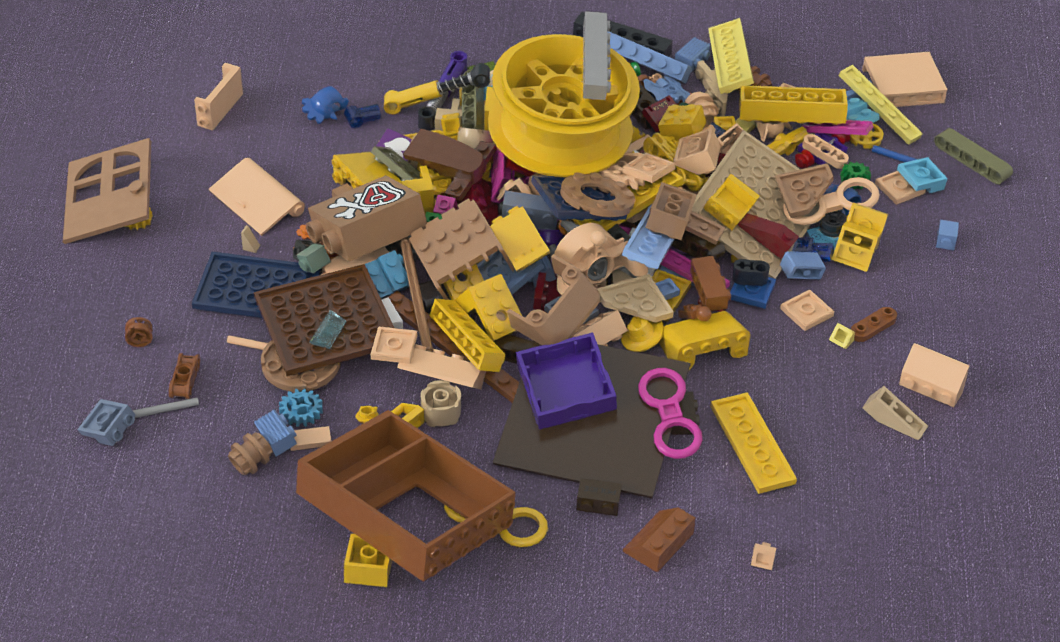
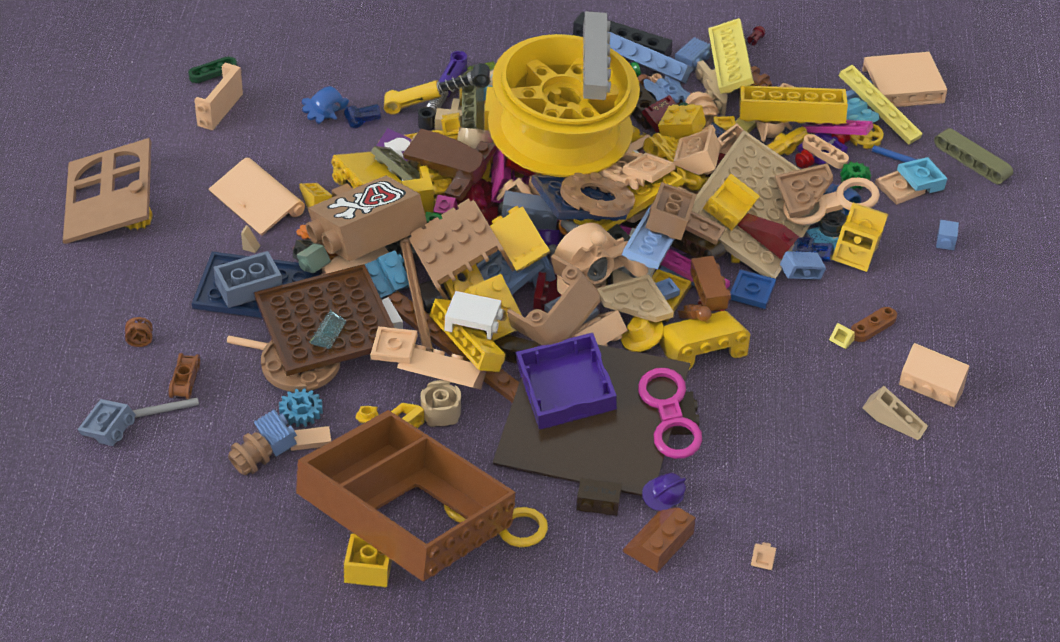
yellow plate [710,392,797,494] -> none
black beam [732,259,770,286] -> none
light nougat tile [780,289,834,331] -> none
none -> dark green plate [188,56,237,83]
none -> sand blue brick [214,251,282,308]
none -> yellow slope [299,183,332,211]
none -> white panel [444,291,504,340]
none -> dark purple piece [642,473,686,511]
none -> dark red pin [747,26,765,46]

